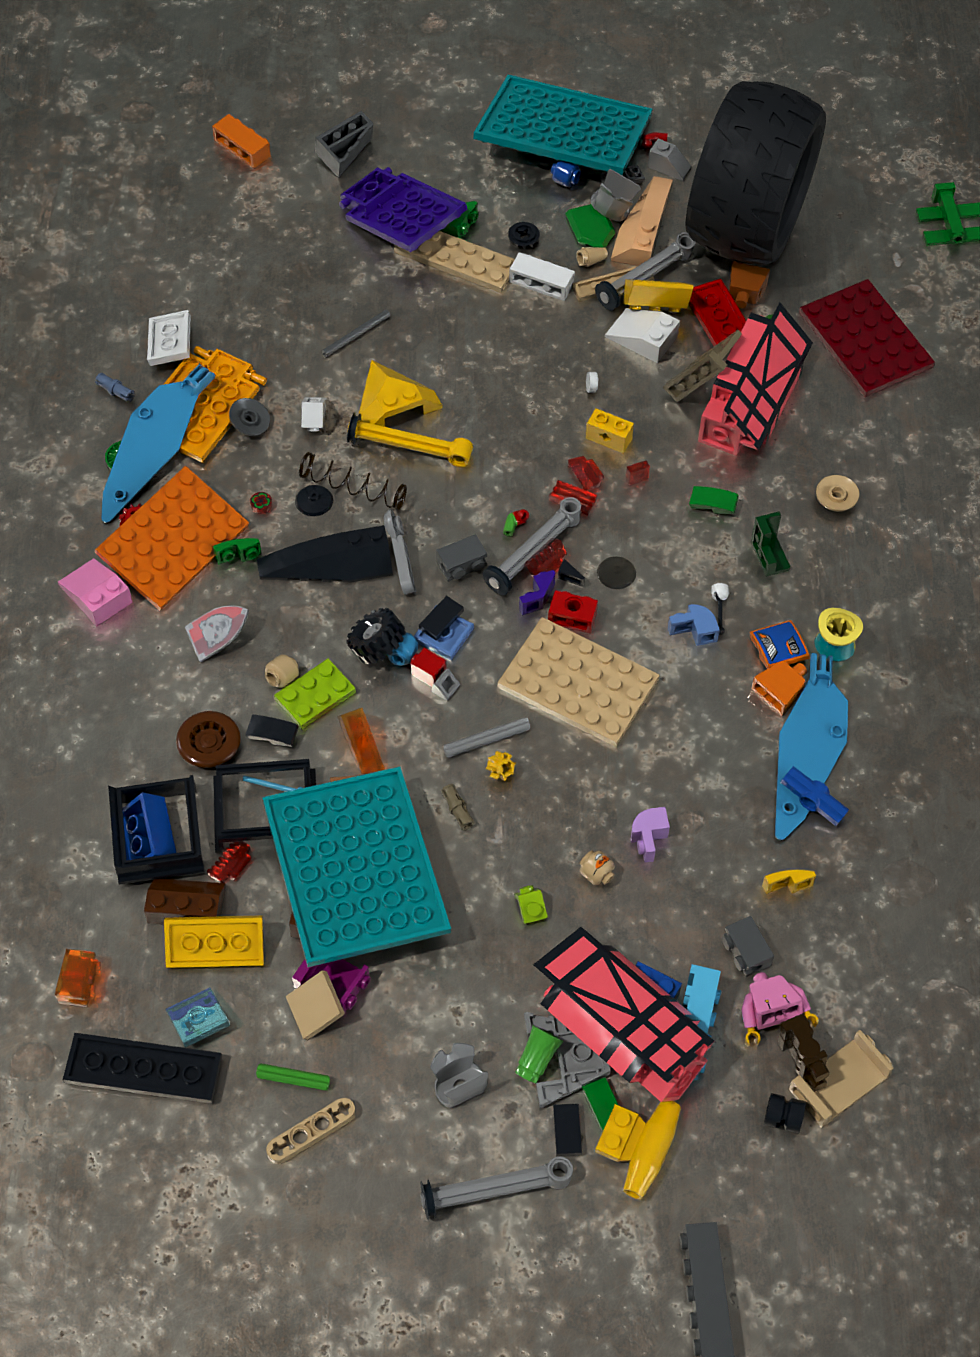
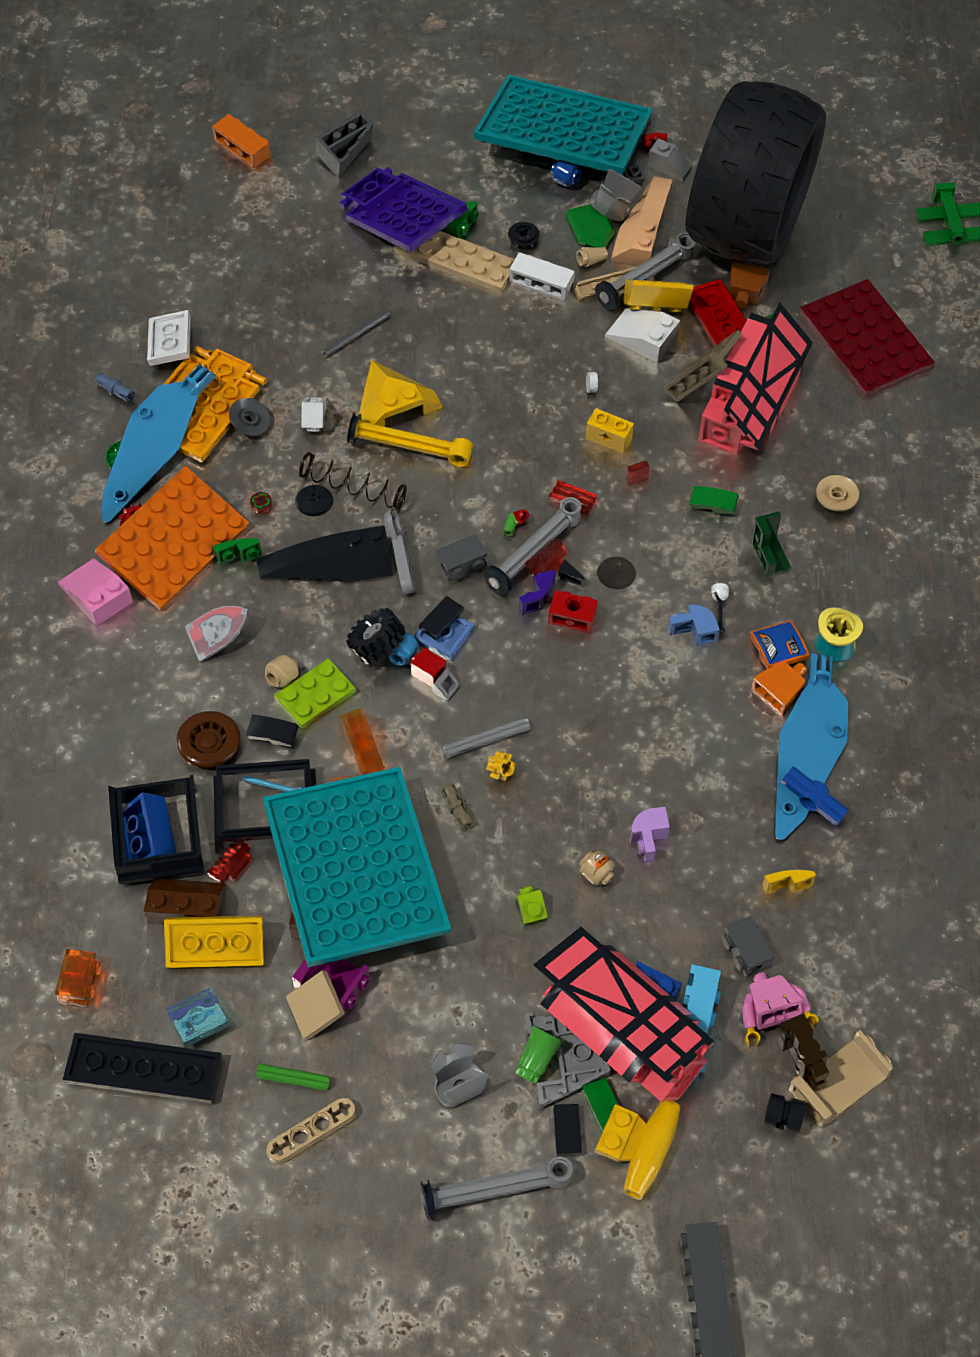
tan plate [497,617,660,747] -> none
clear red piece [568,456,604,491] -> none

